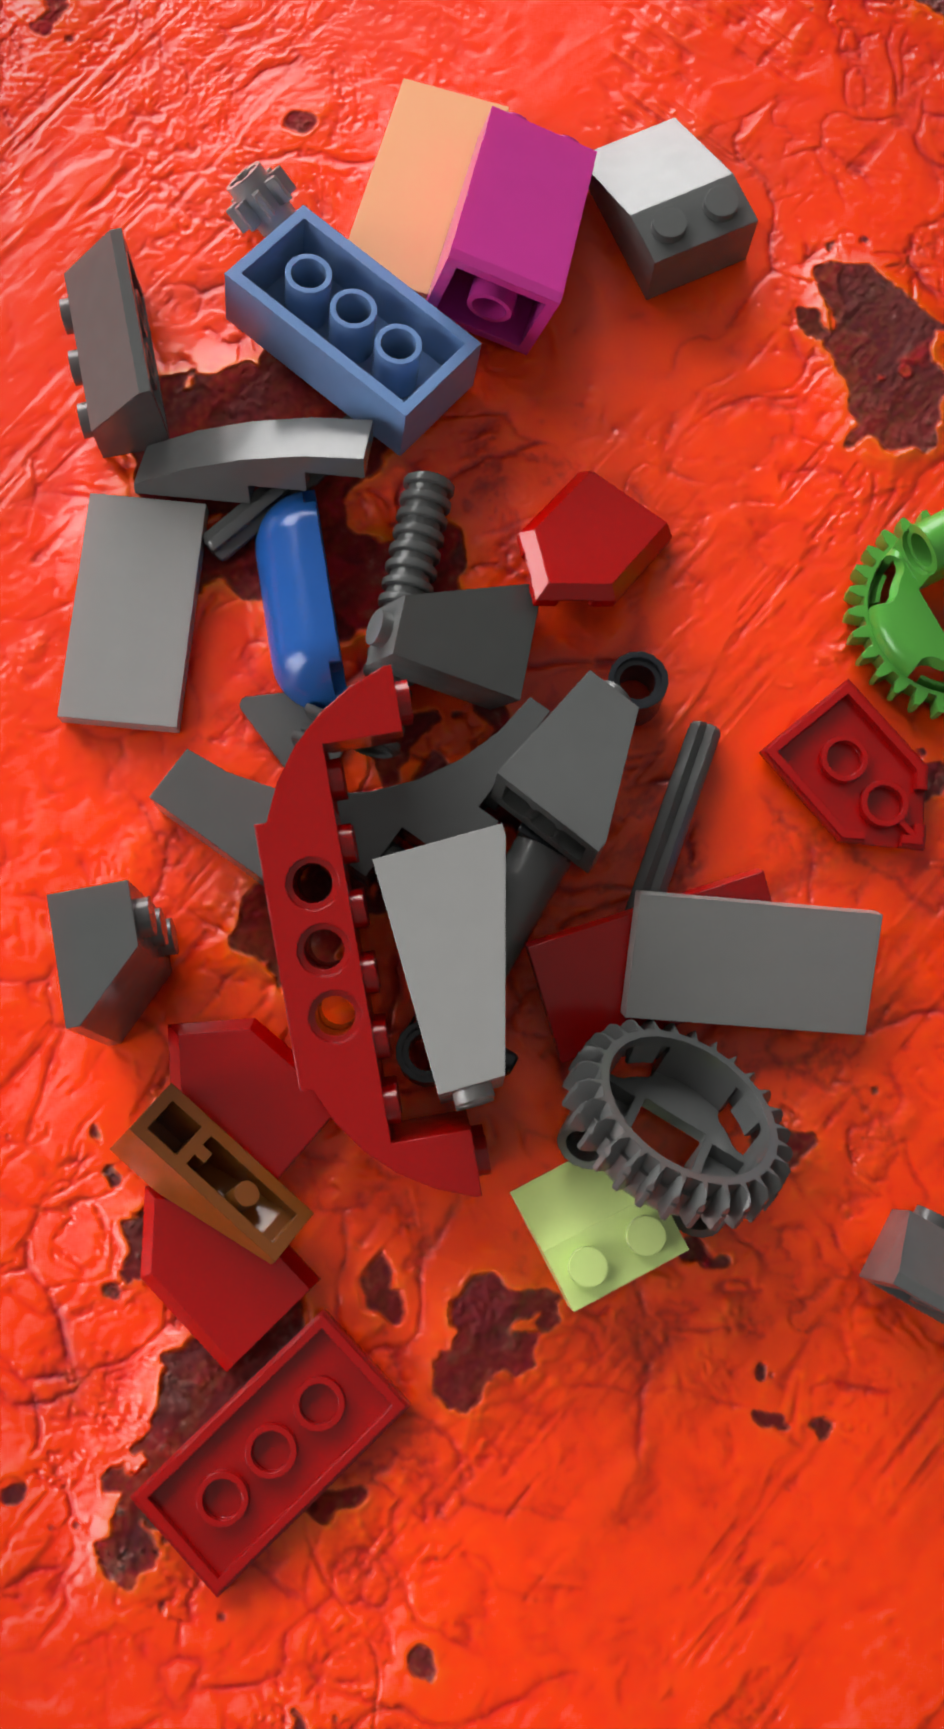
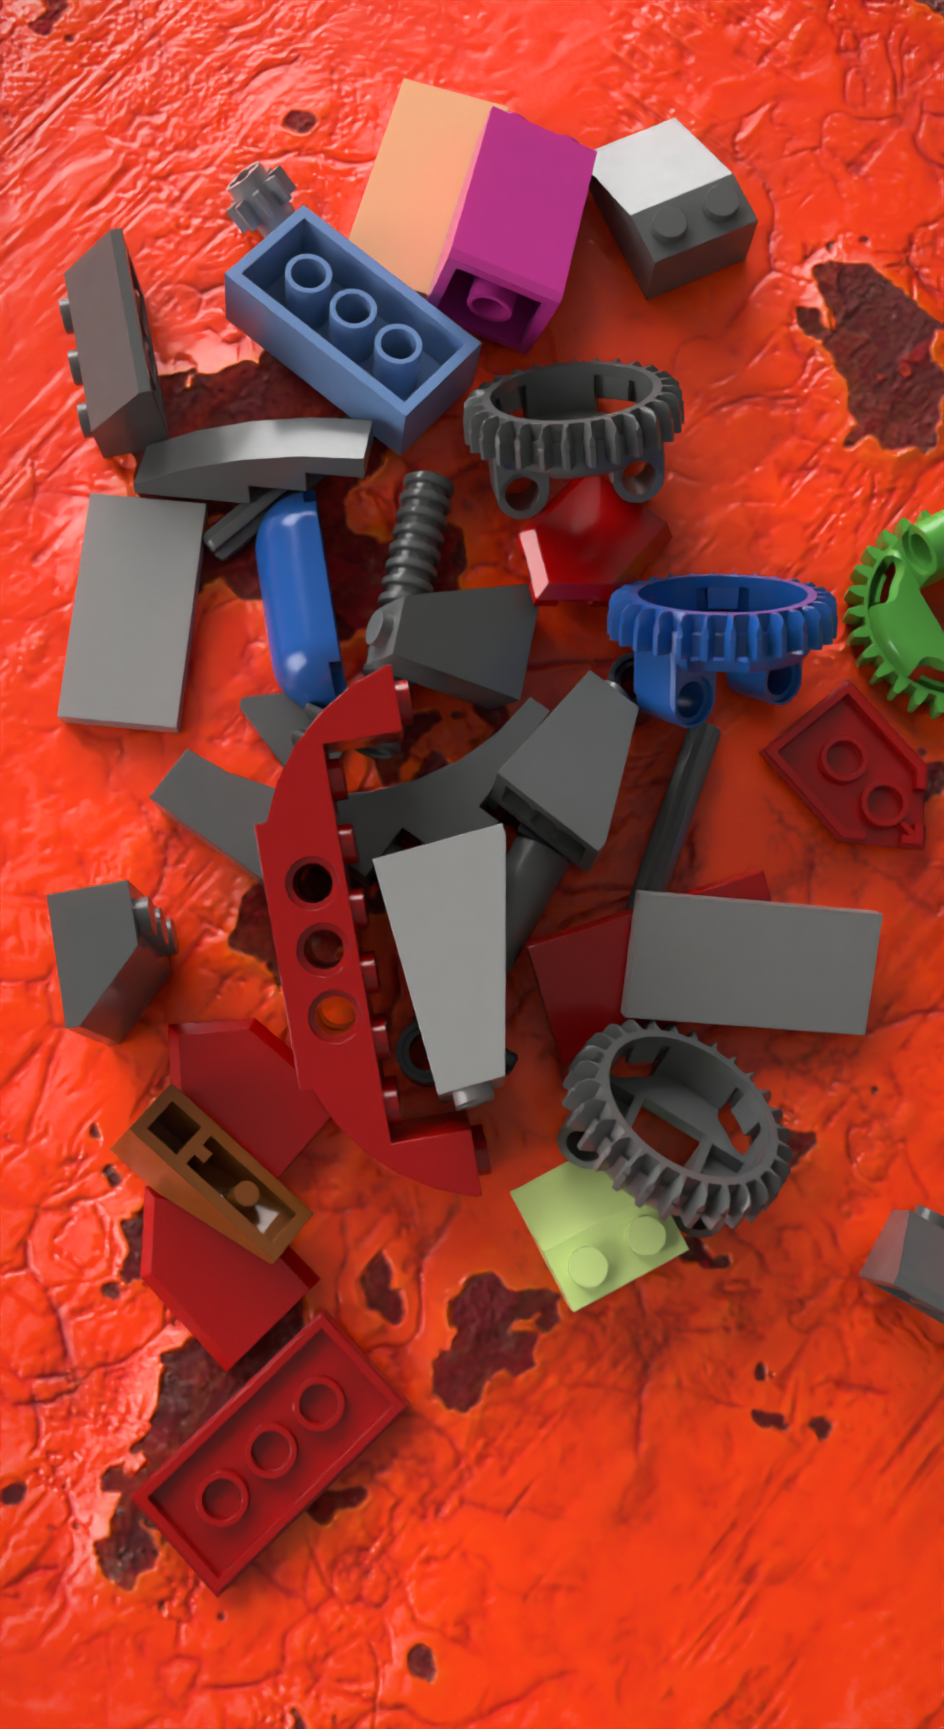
none -> dark grey piece [463,357,684,519]
none -> blue piece [607,571,838,728]

